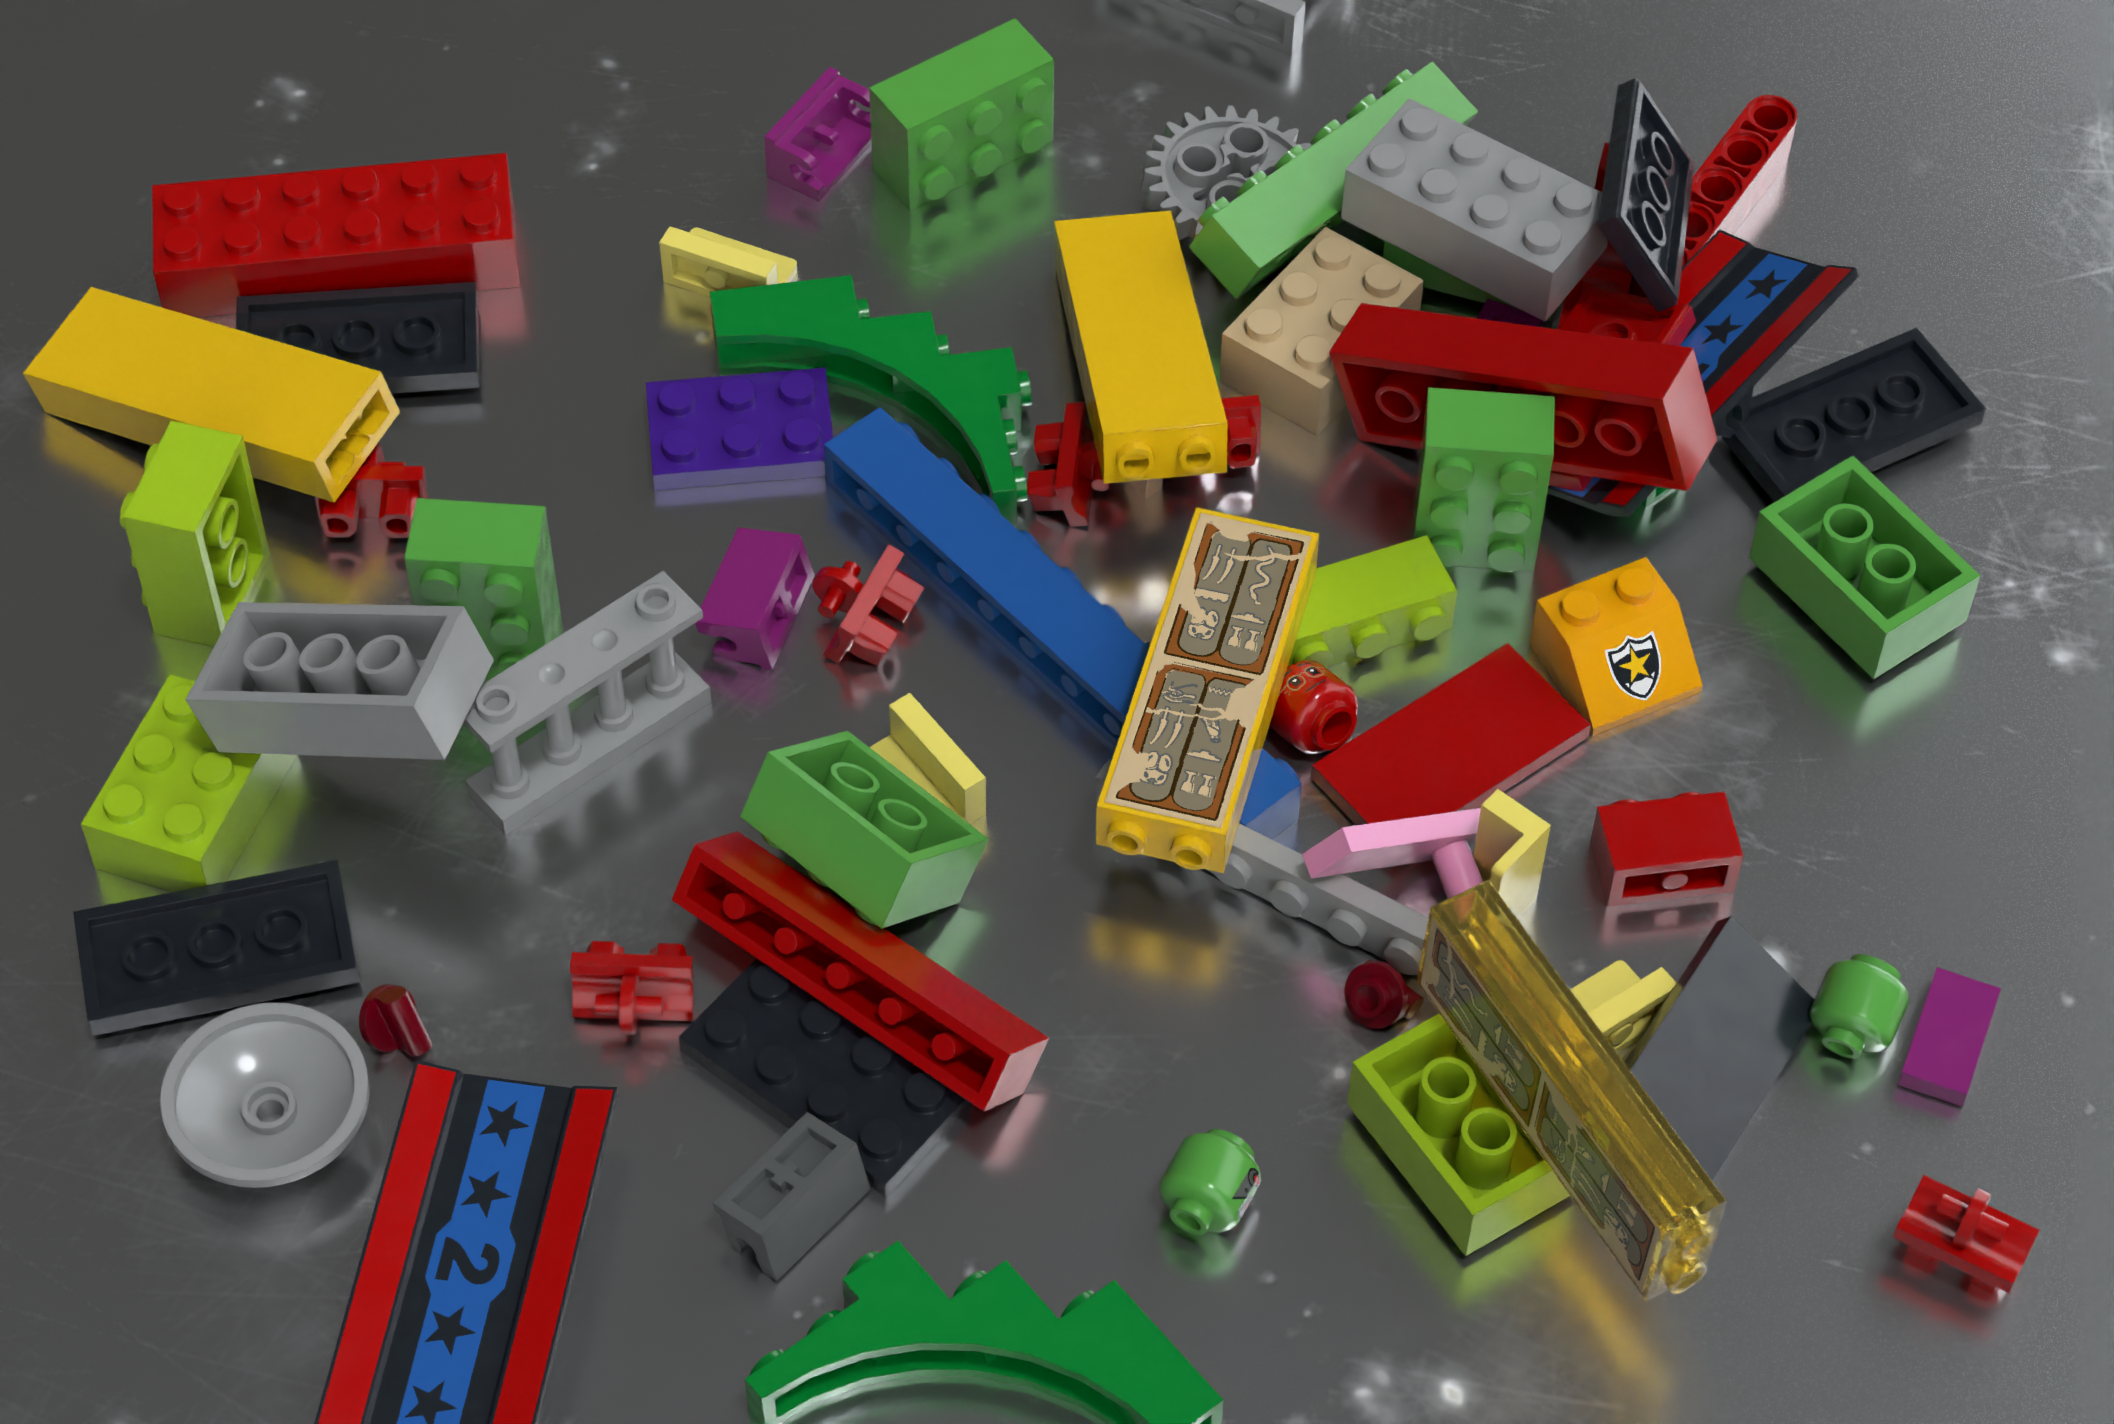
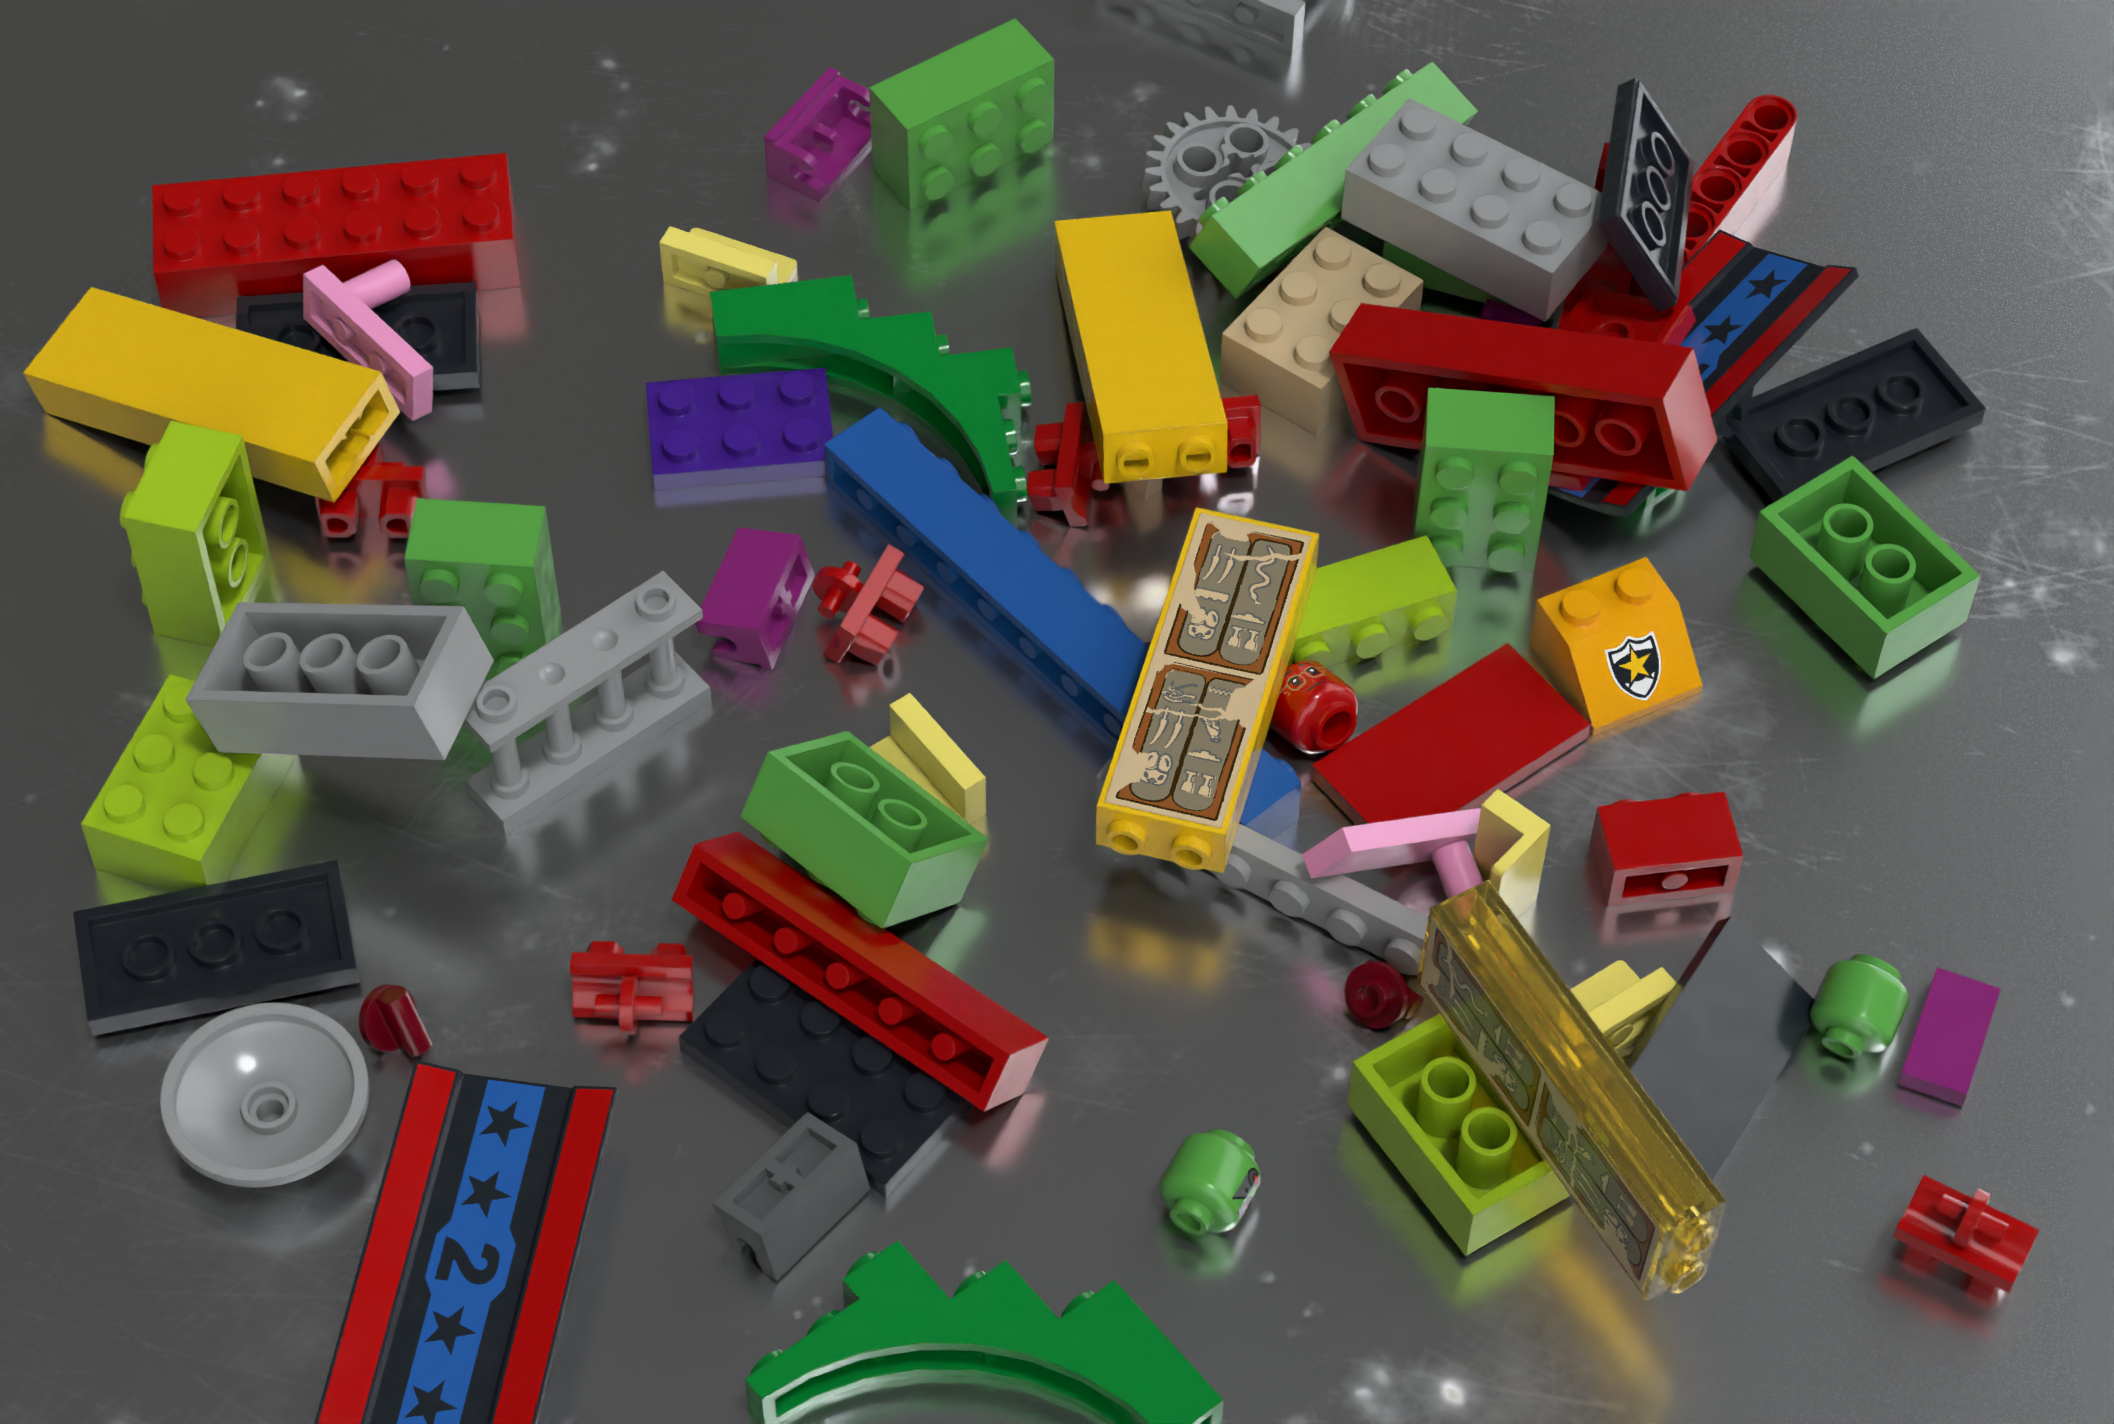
none -> bright pink piece [303,260,433,421]

